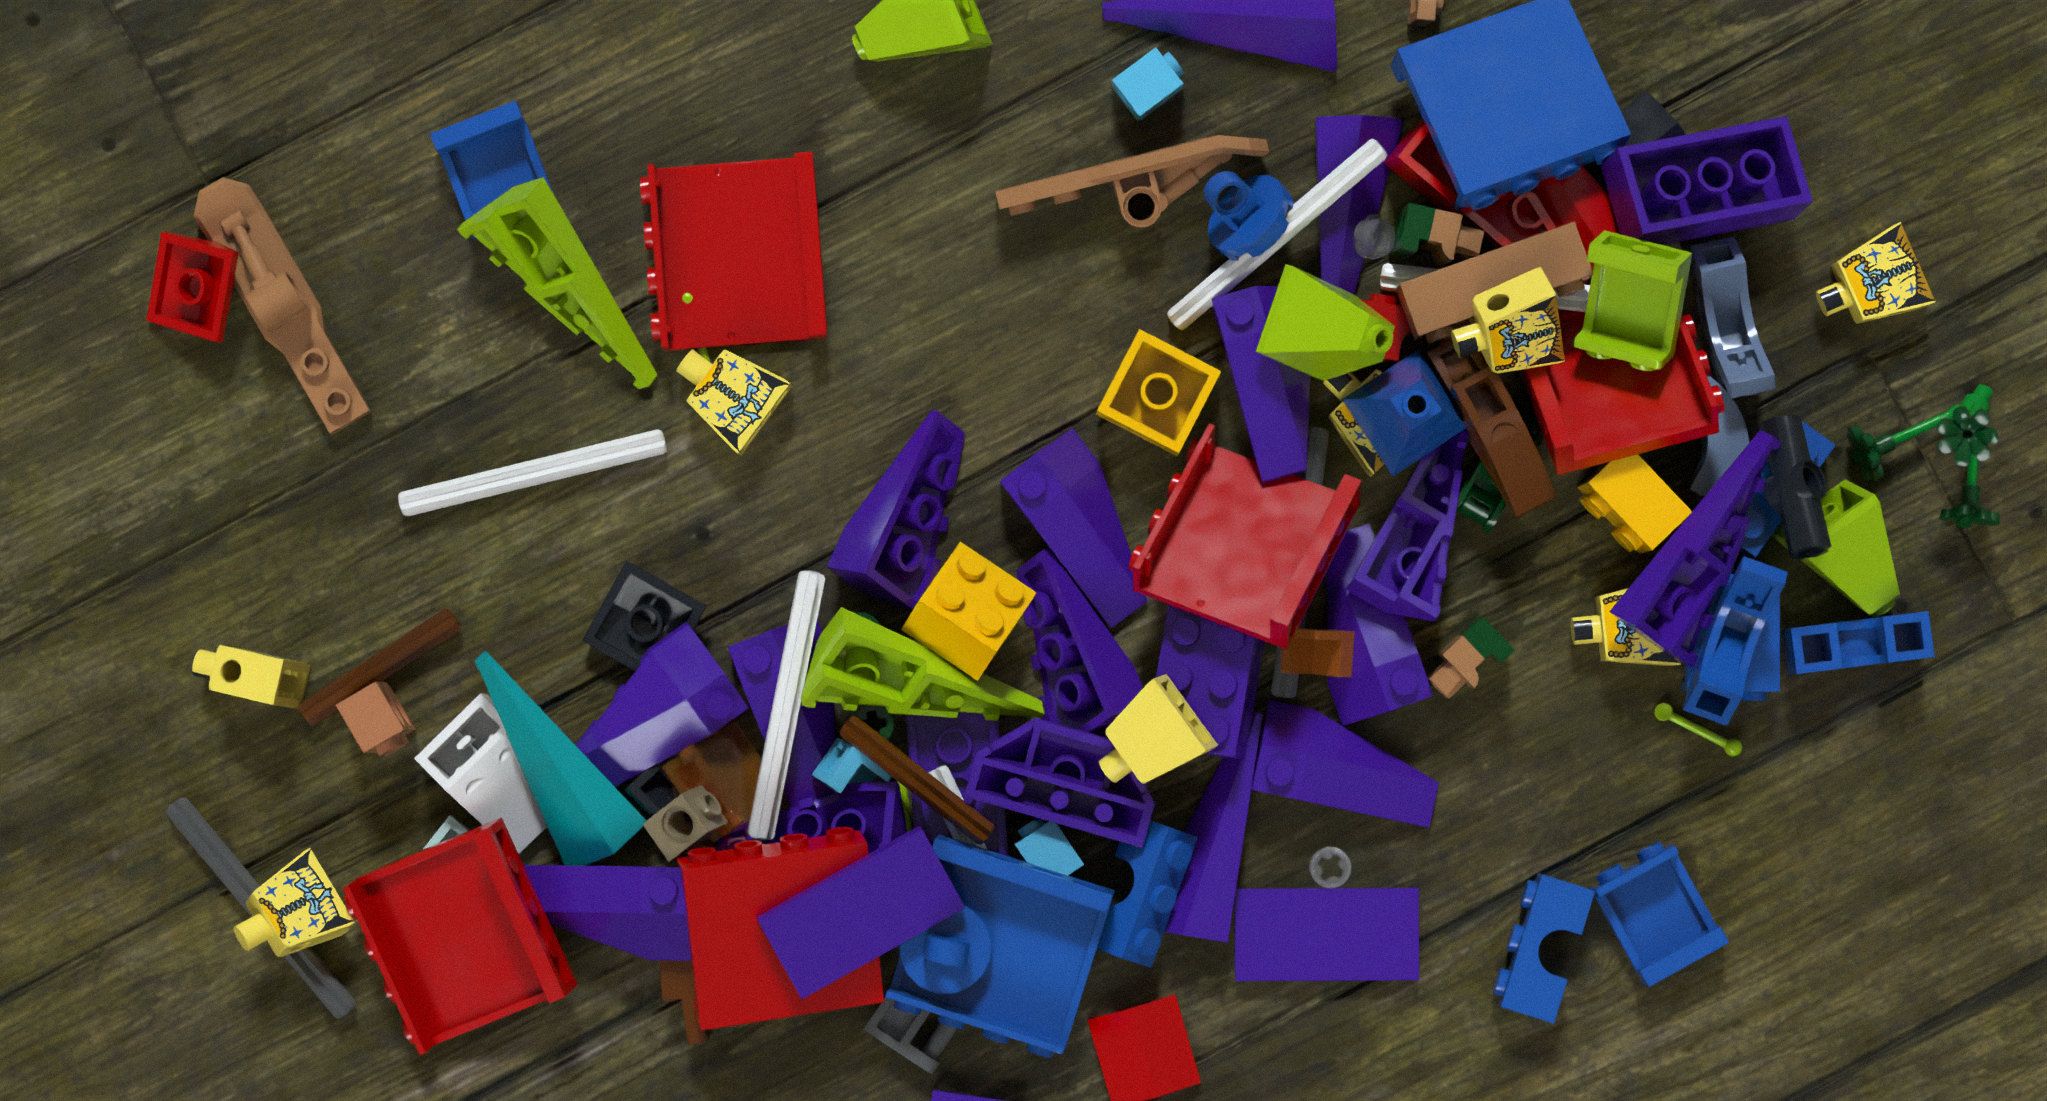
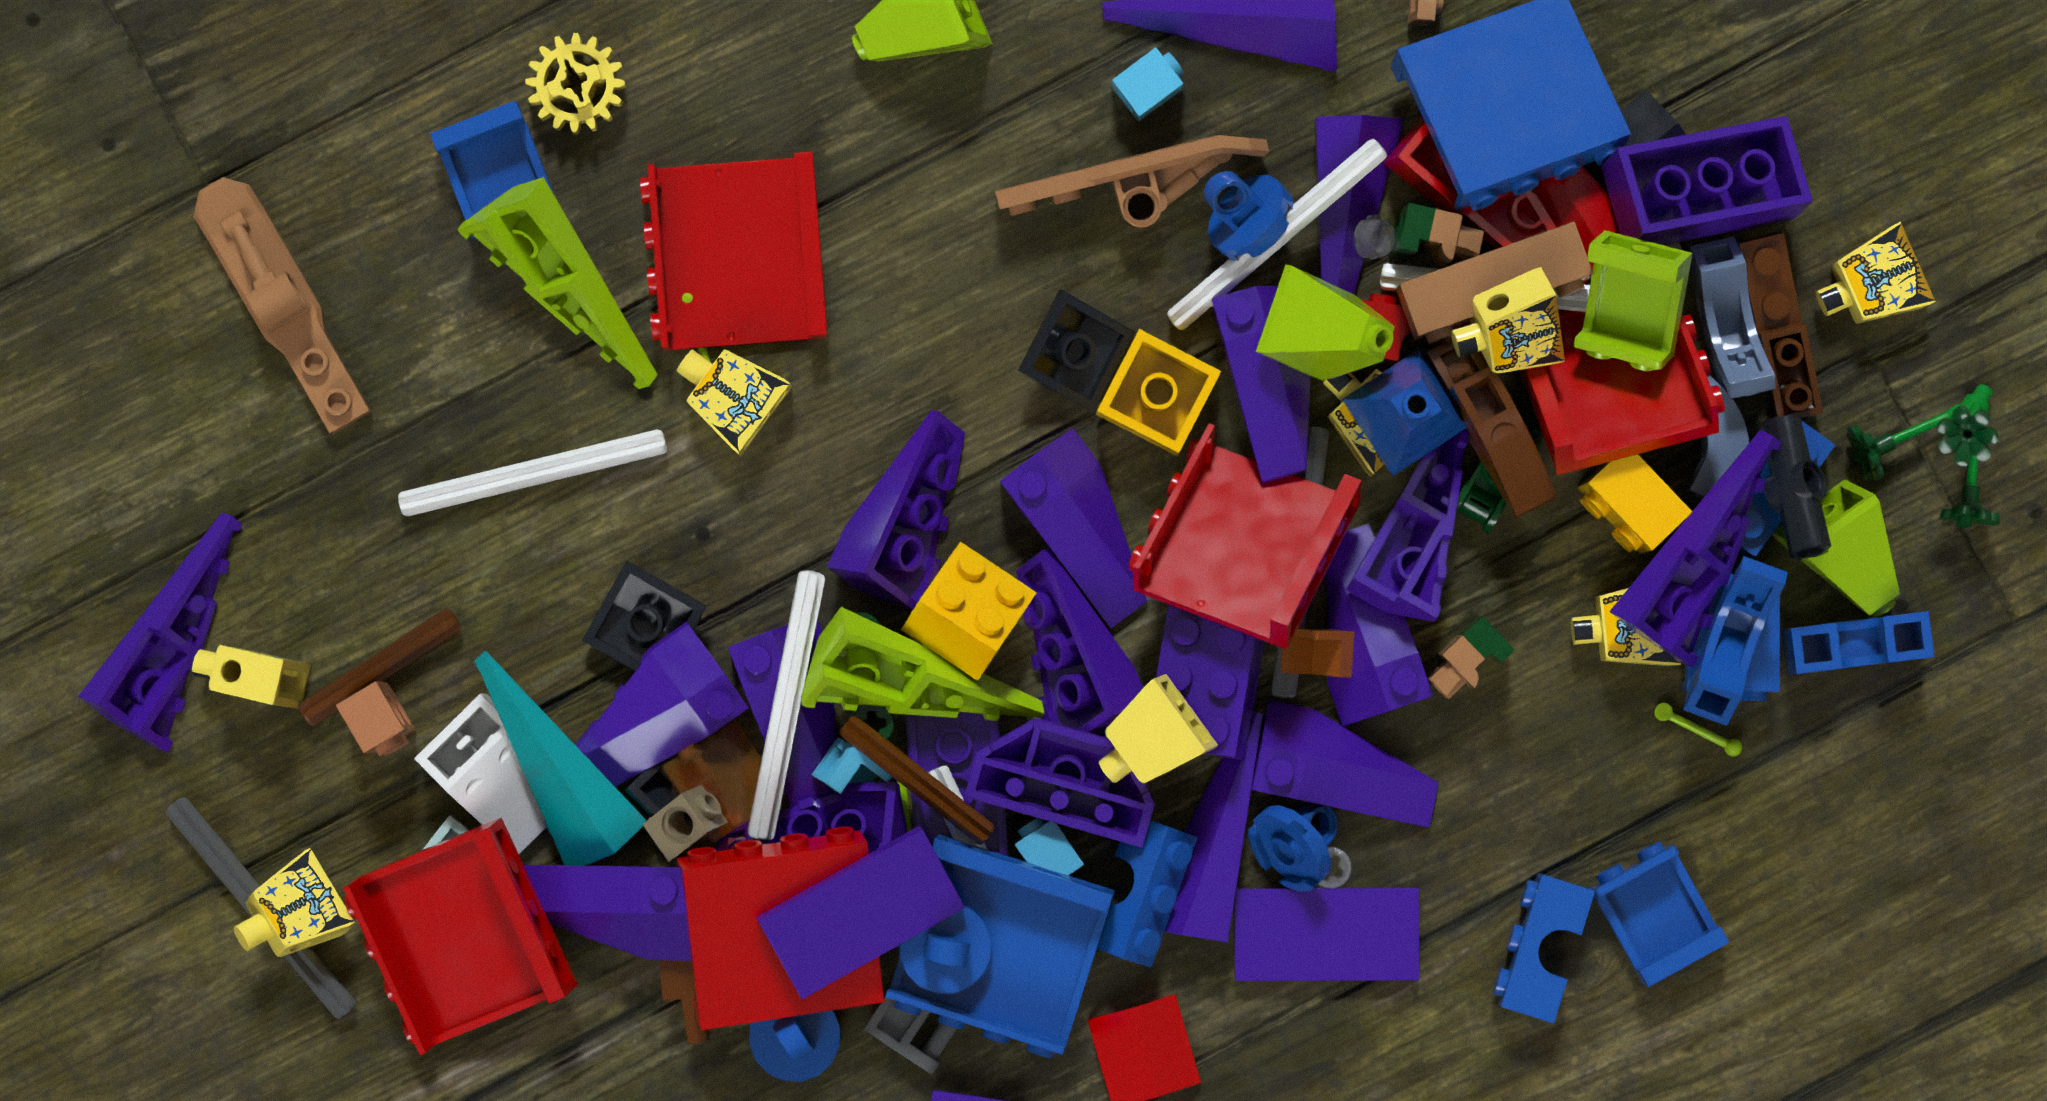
red slope [146,231,239,342] -> none
none -> dark purple wedge [78,513,242,753]
none -> light yellow gear [525,33,626,135]
none -> blue tile [749,1010,841,1082]
none -> black slope [1018,289,1135,412]
none -> blue tile [1247,804,1338,892]
none -> reddish brown slope [1737,231,1824,418]

